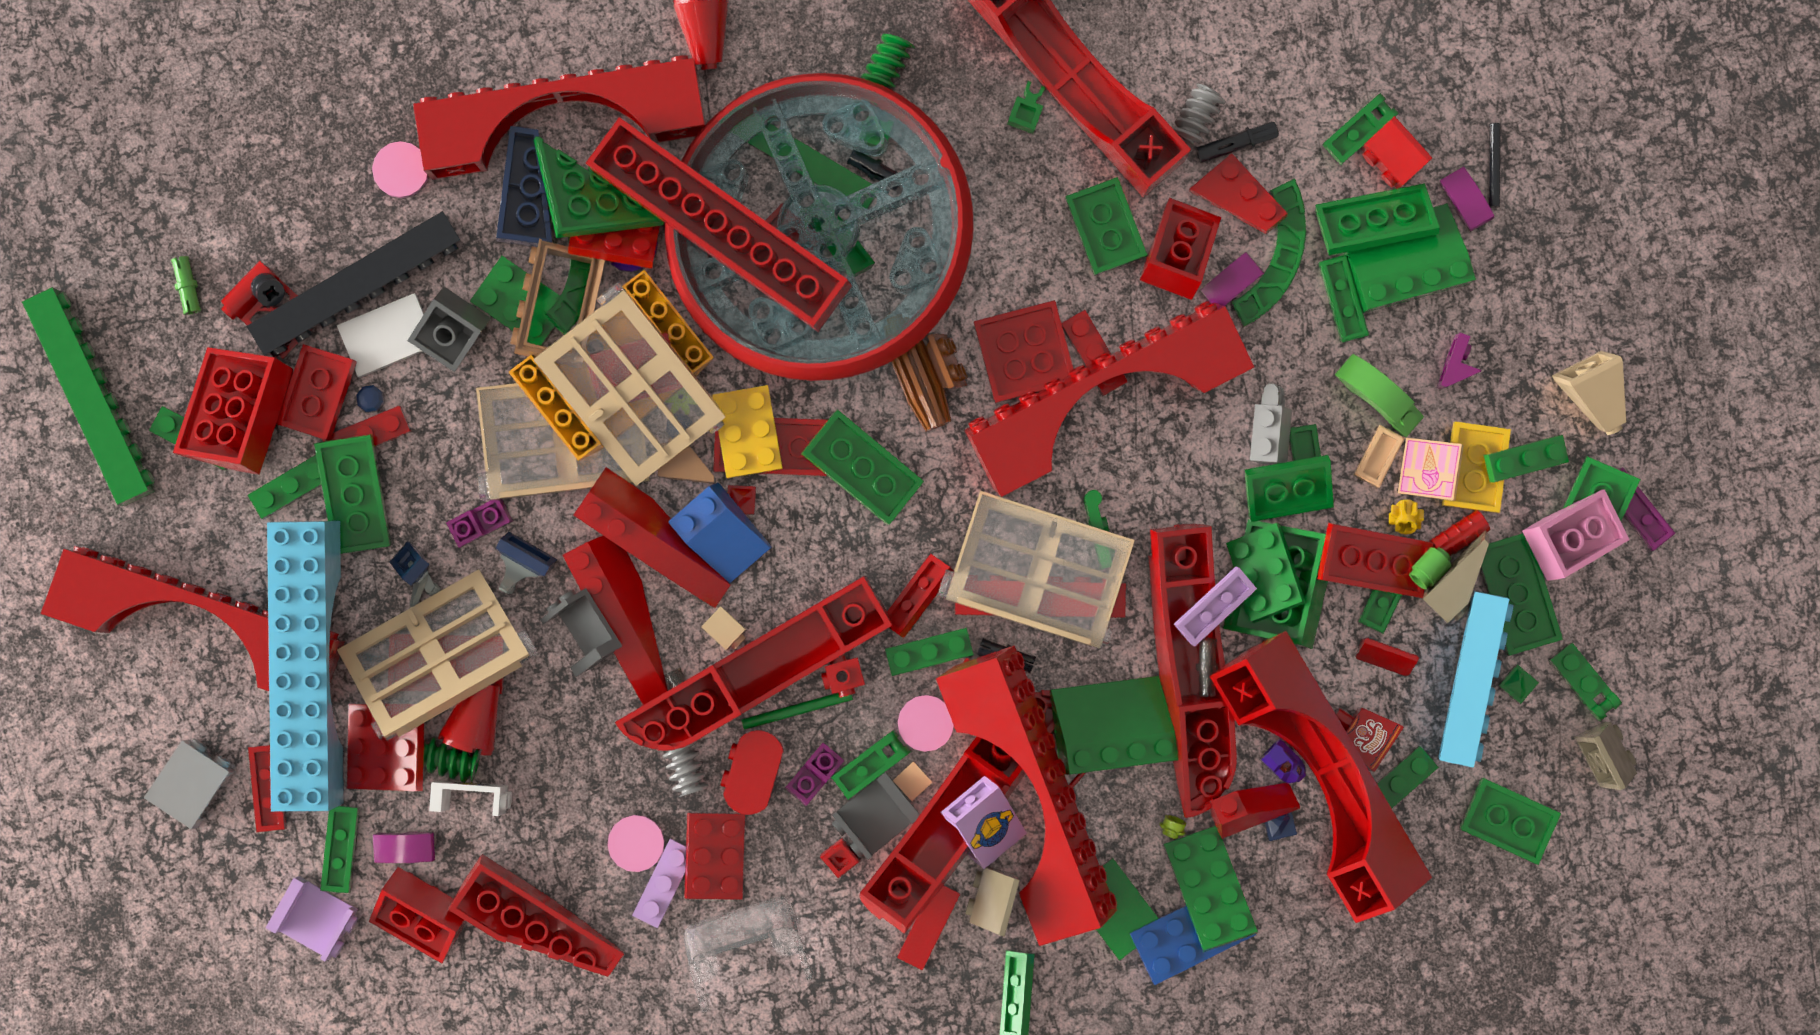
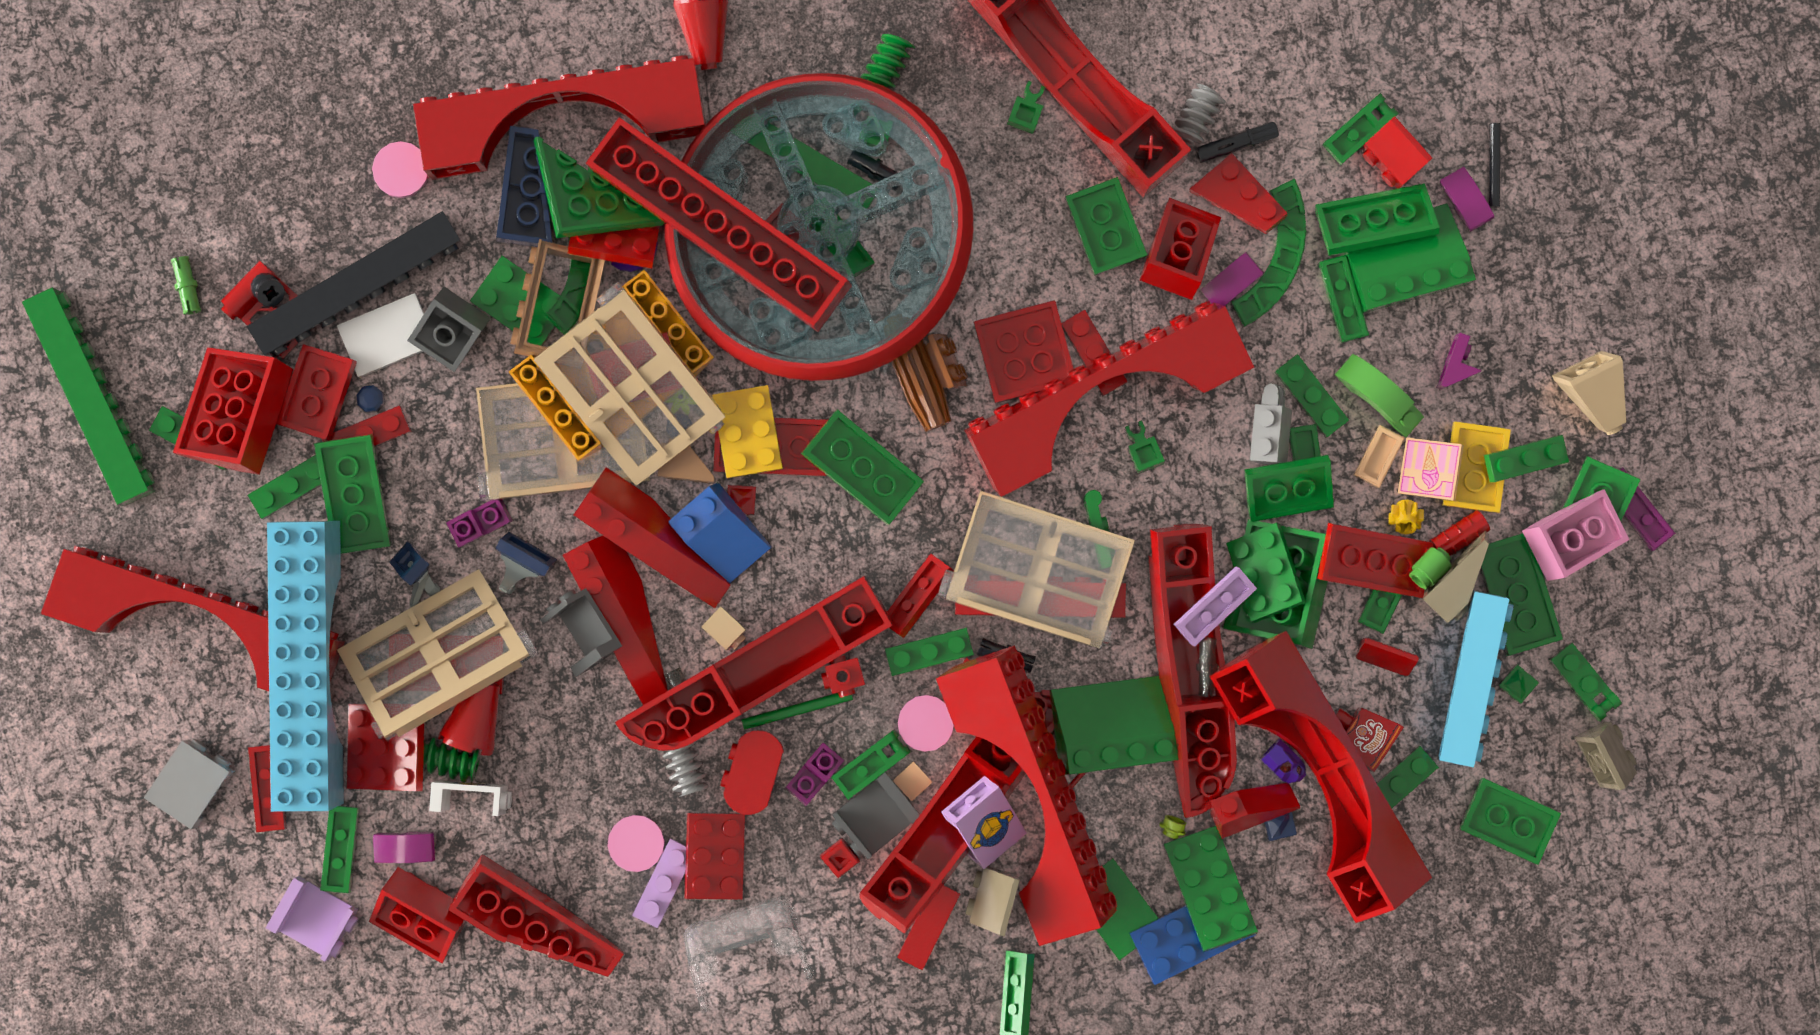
none -> green plate [1124,420,1165,474]
none -> green plate [1274,354,1349,438]

